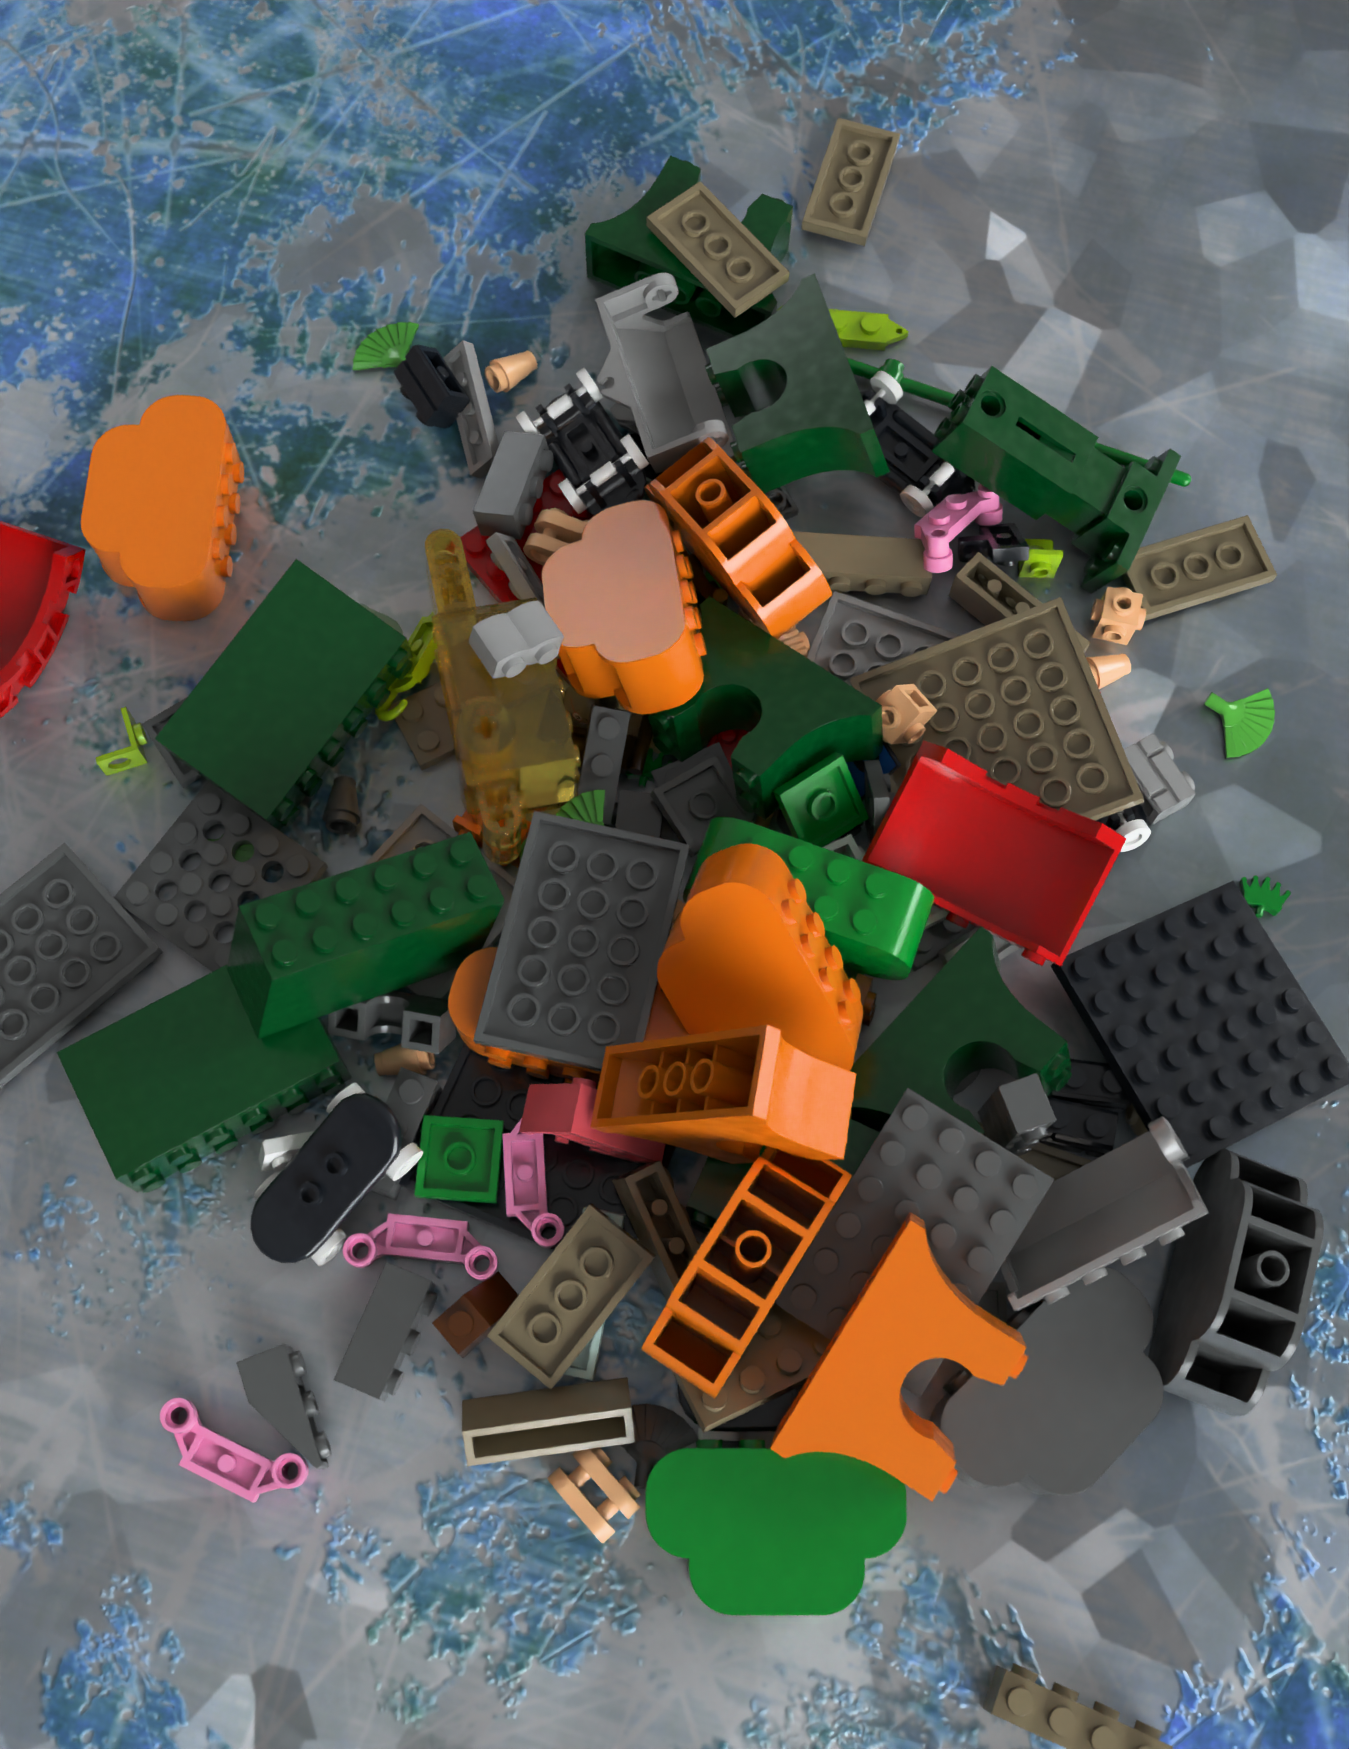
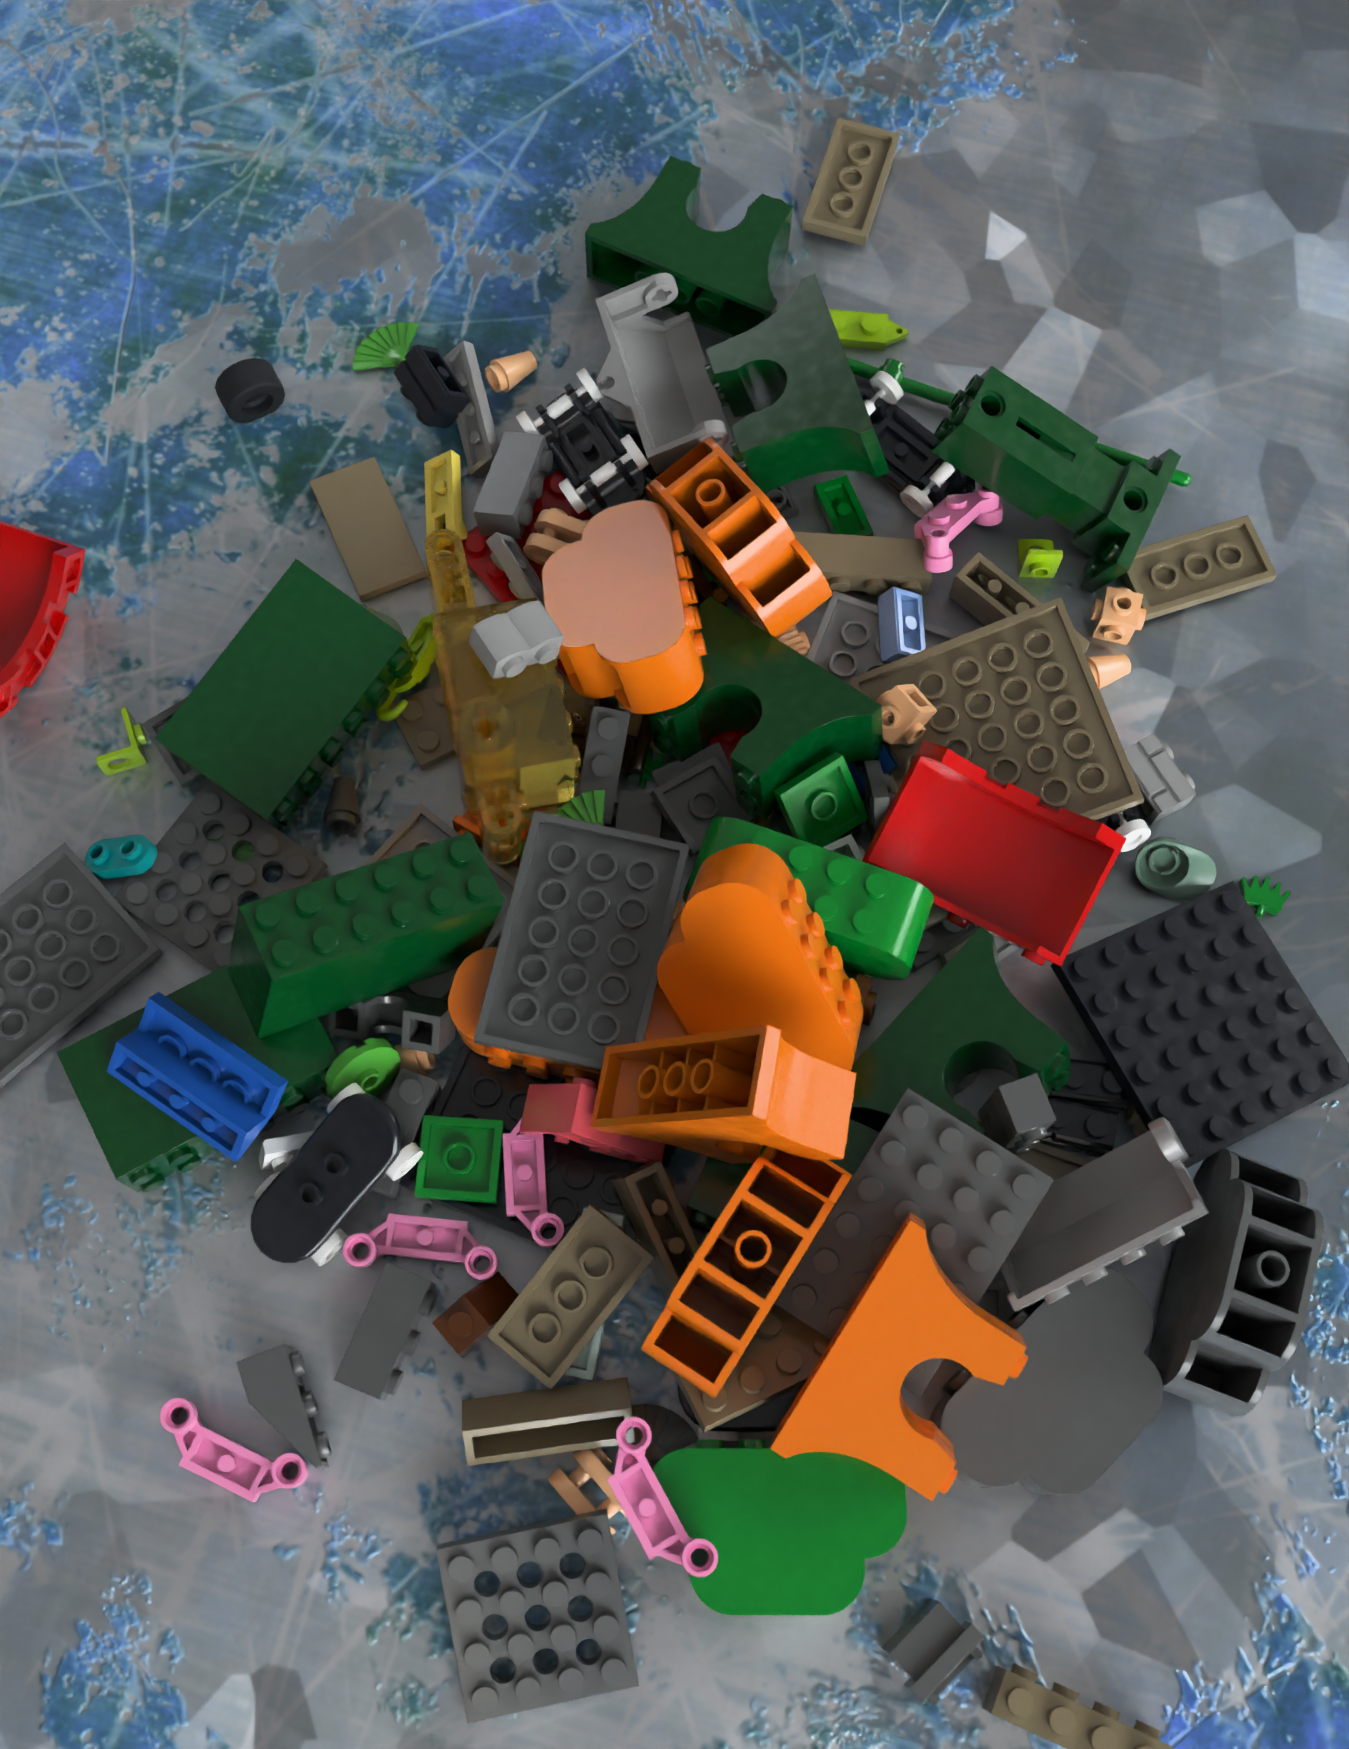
orange brick [81,395,244,621] -> none
dark tan plate [647,181,790,317] -> none
black hinge [958,523,1029,566] -> none
bright green hand [1204,688,1275,758] -> none
none -> teal plate [84,834,157,879]
none -> blue slope [106,992,288,1162]
none -> black tyre [215,358,285,423]
none -> dark tan tile [309,457,427,602]
none -> bright green plate [324,1038,401,1100]
none -> light yellow plate [424,450,468,552]
none -> dark grey piece [436,1508,639,1723]
none -> bright pink plate [607,1417,718,1577]
none -> green plate [813,475,874,536]
none -> light blue slope [877,587,926,663]
none -> dark grey plate [881,1598,985,1706]
none -> sand green cap [1135,836,1217,901]

